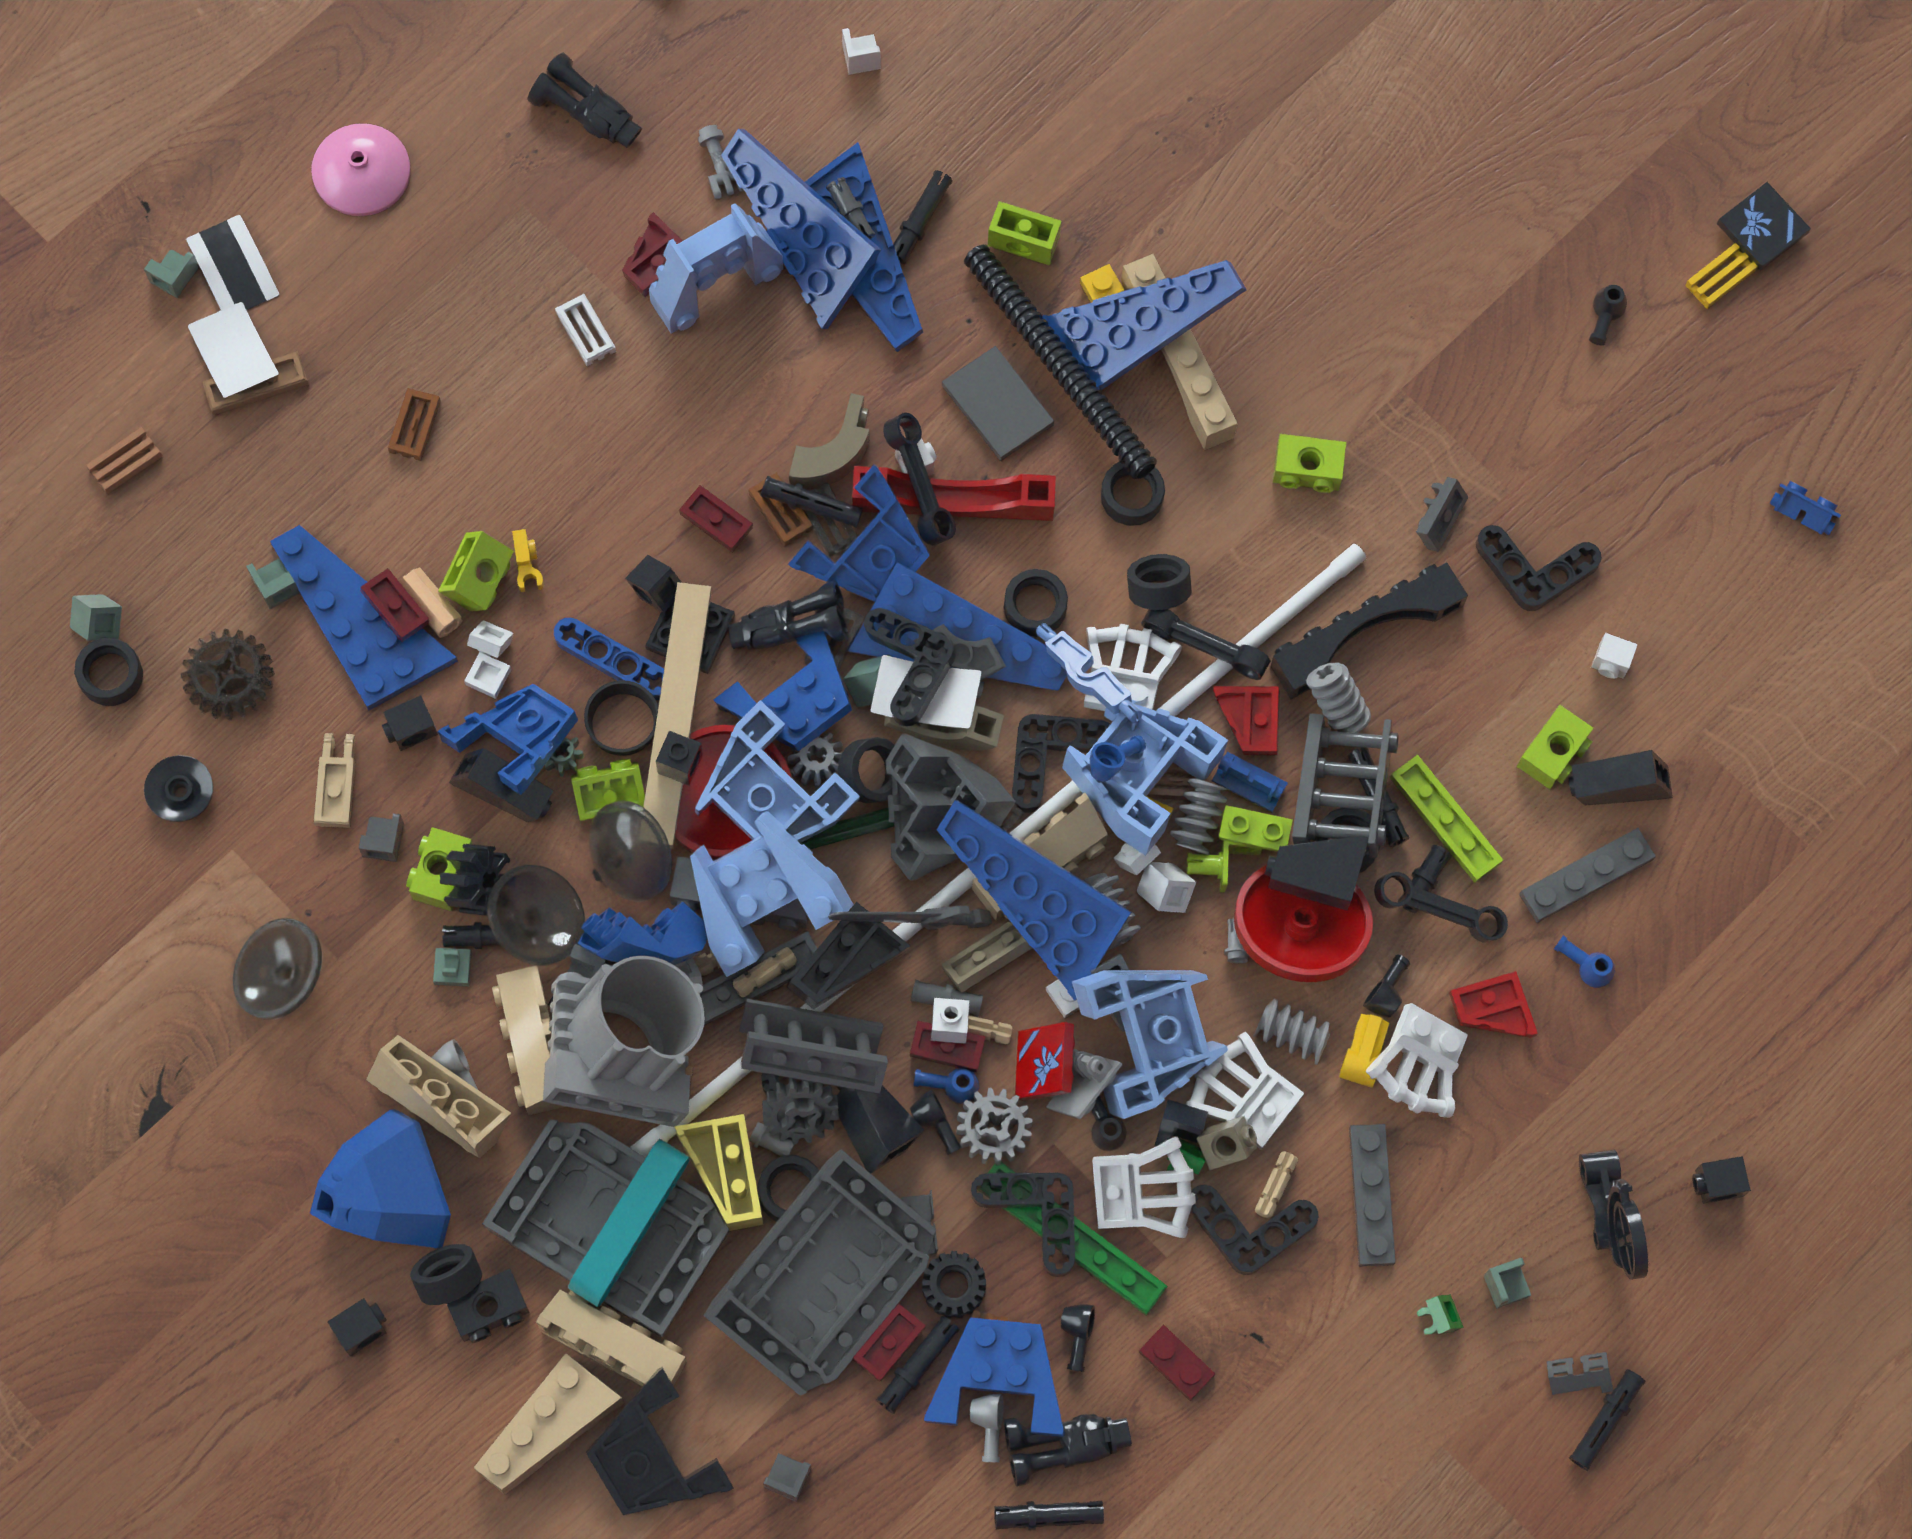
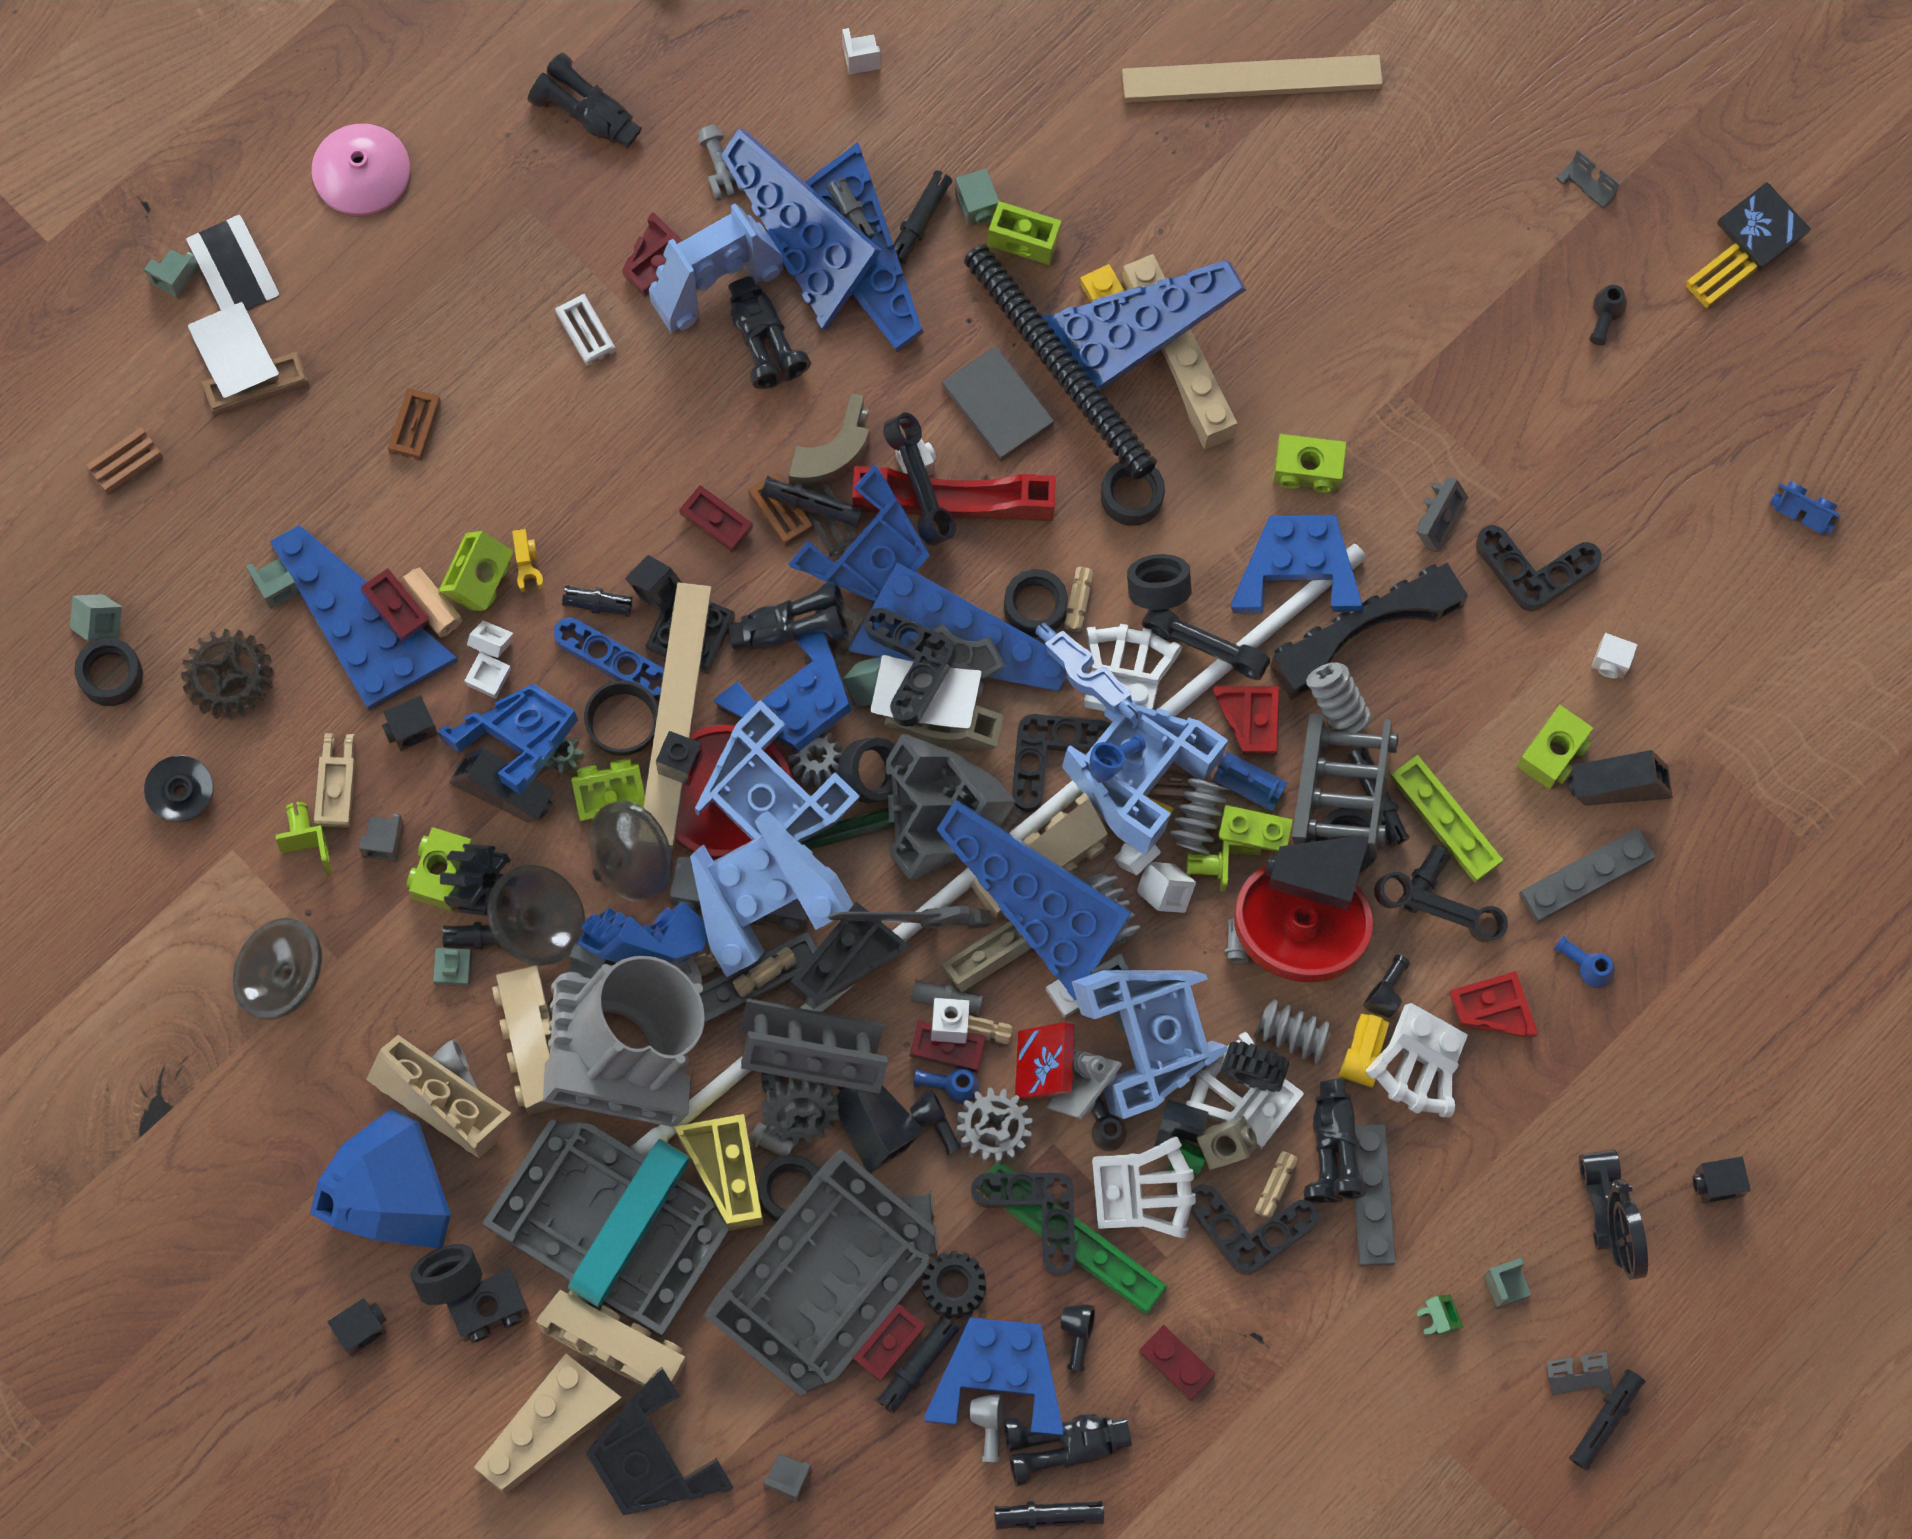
none -> lime bracket [275,802,332,875]
none -> black pin [562,585,633,617]
none -> black piece [728,276,811,389]
none -> sand green brick [955,168,999,226]
none -> tan axle [1064,567,1093,632]
none -> tan tile [1122,55,1383,103]
none -> black tyre [1221,1041,1290,1092]
none -> blue wing [1231,515,1364,613]
none -> black piece [1304,1078,1366,1203]
none -> dark grey piece [1556,150,1620,207]

